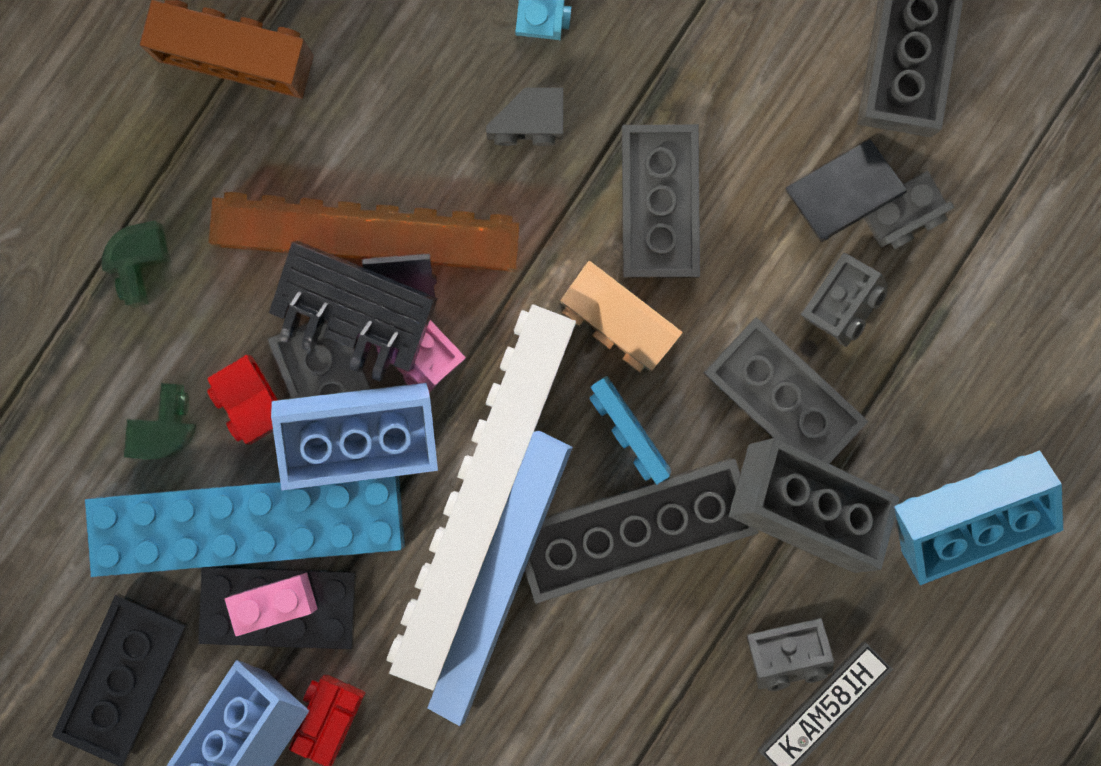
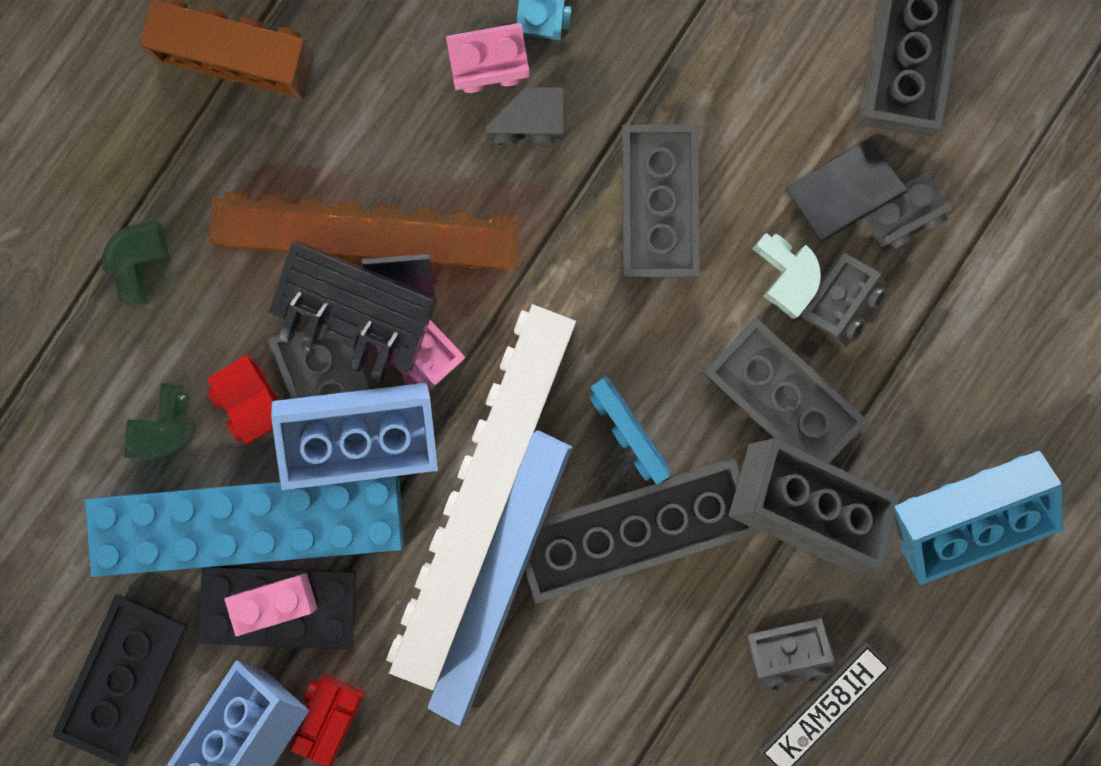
light nougat slope [560,261,683,373] -> none
none -> bright pink bracket [446,23,530,93]
none -> light aqua brick [753,233,821,319]

